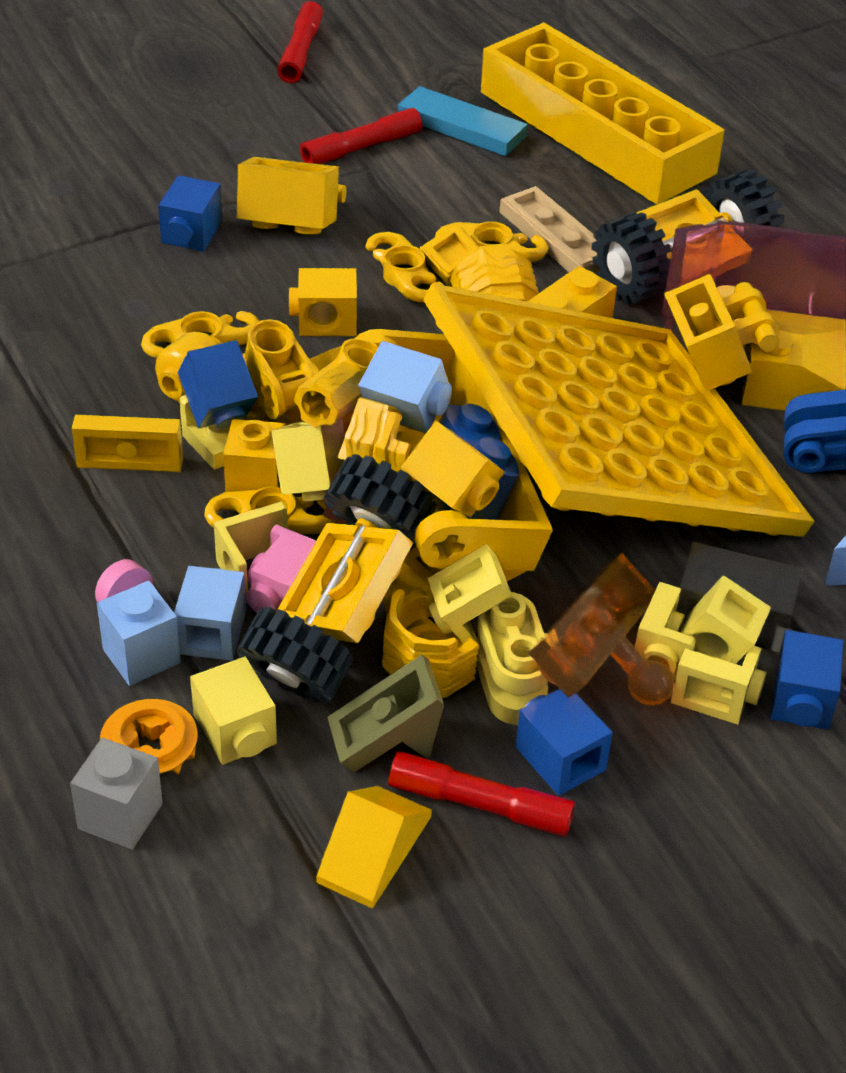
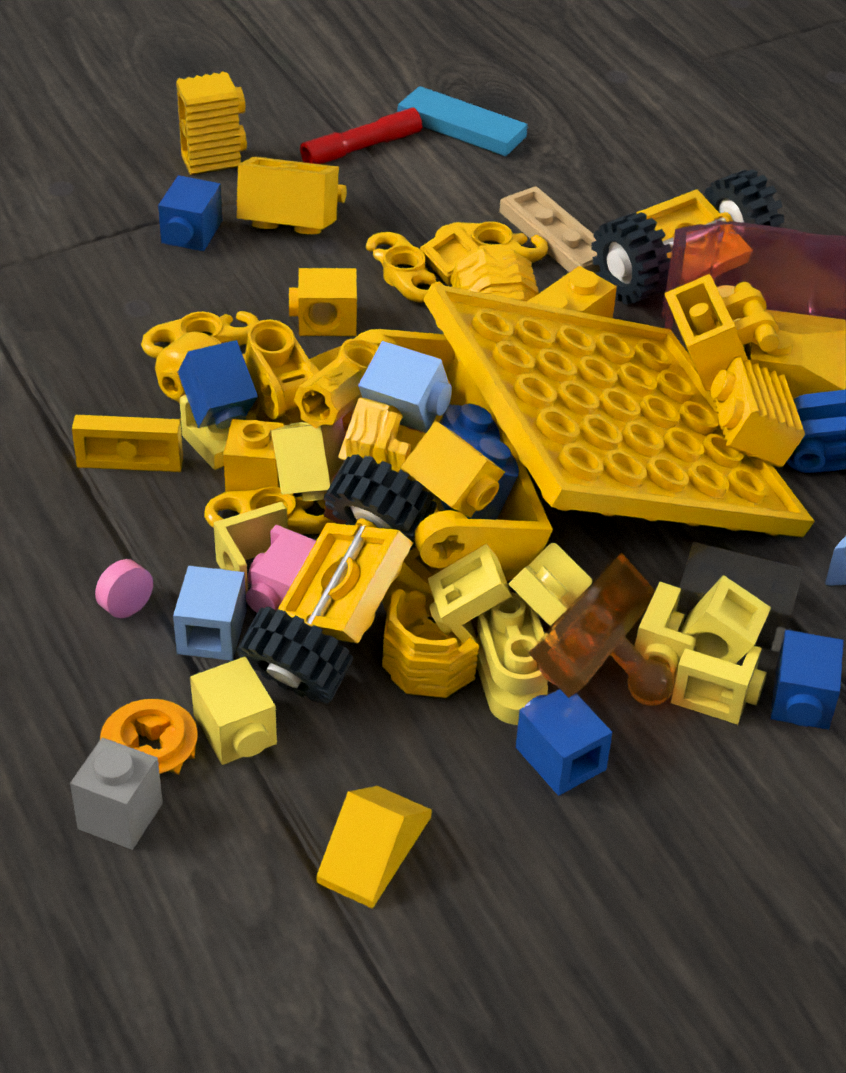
light blue brick [97,580,181,686] -> none
red piece [277,1,323,83] -> none
olive slope [327,654,444,773] -> none
red piece [388,751,576,838] -> none
yellow brick [481,23,725,204] -> none
none -> yellow brick [176,71,247,175]
none -> light yellow bracket [509,543,592,626]
none -> yellow brick [711,356,805,468]

